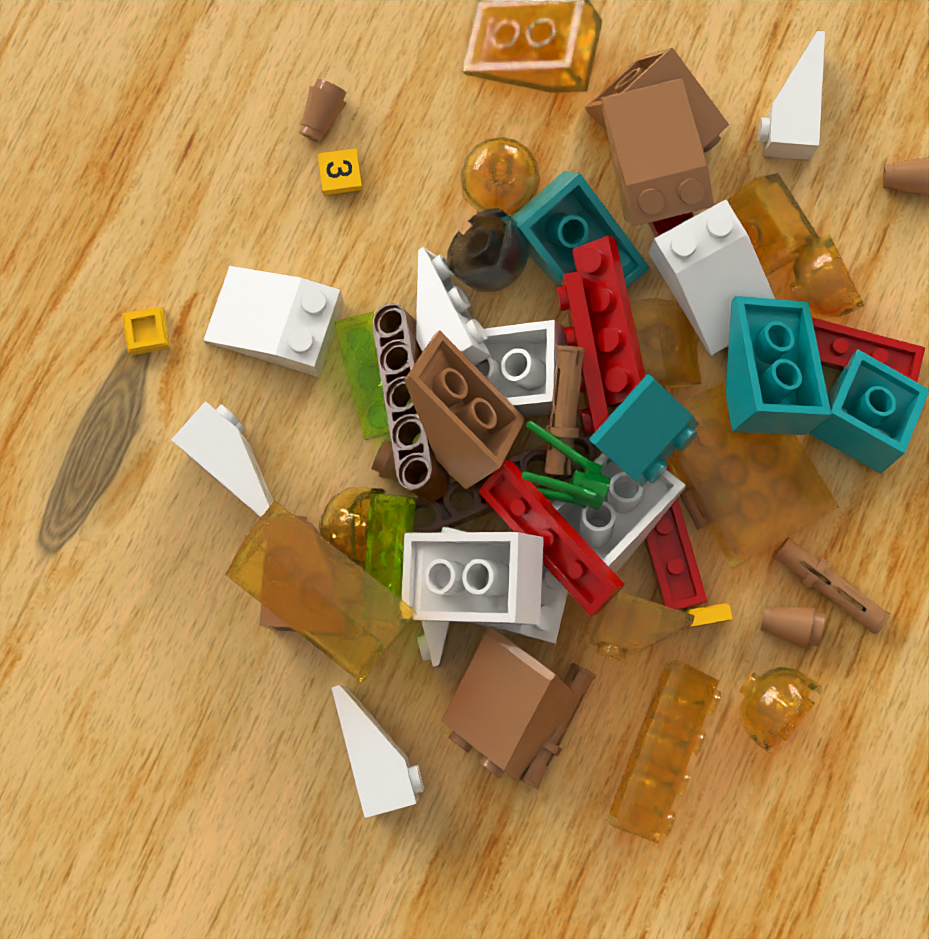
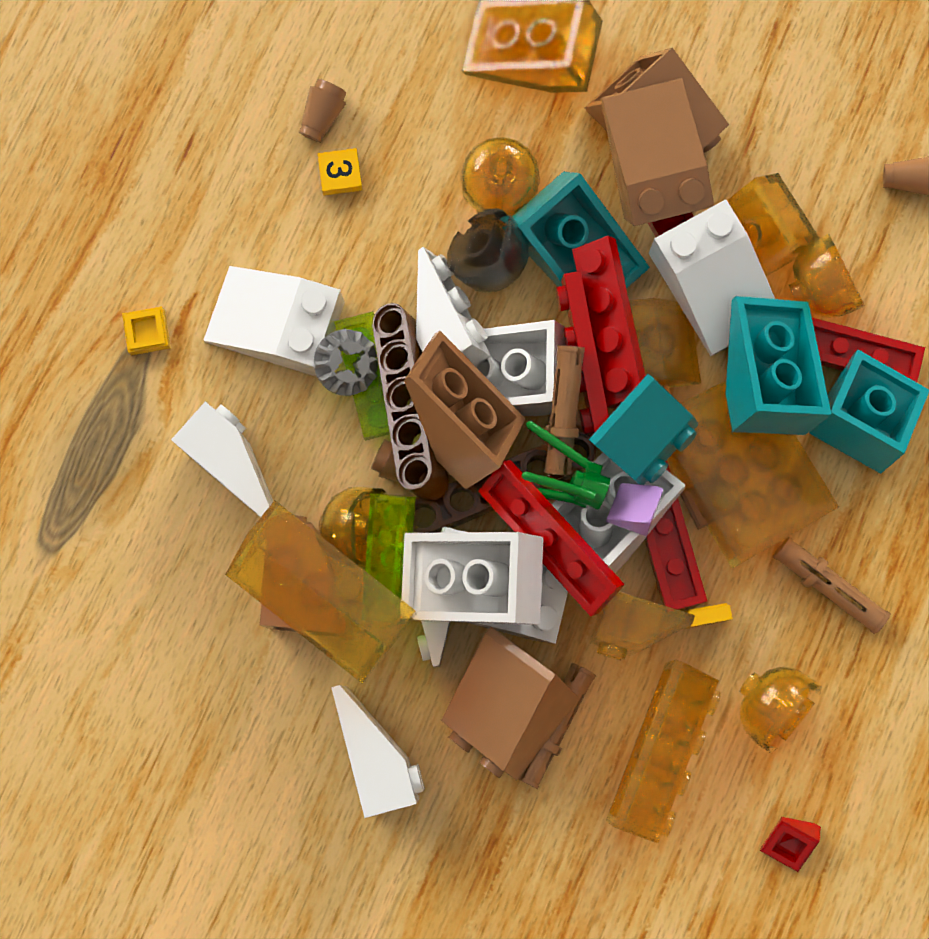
white slope [757,31,825,160] -> none
medium nougat cone [761,606,825,648] -> none
none -> light grey gear [314,329,378,396]
none -> lavender slope [606,483,663,536]
none -> red slope [760,817,821,872]

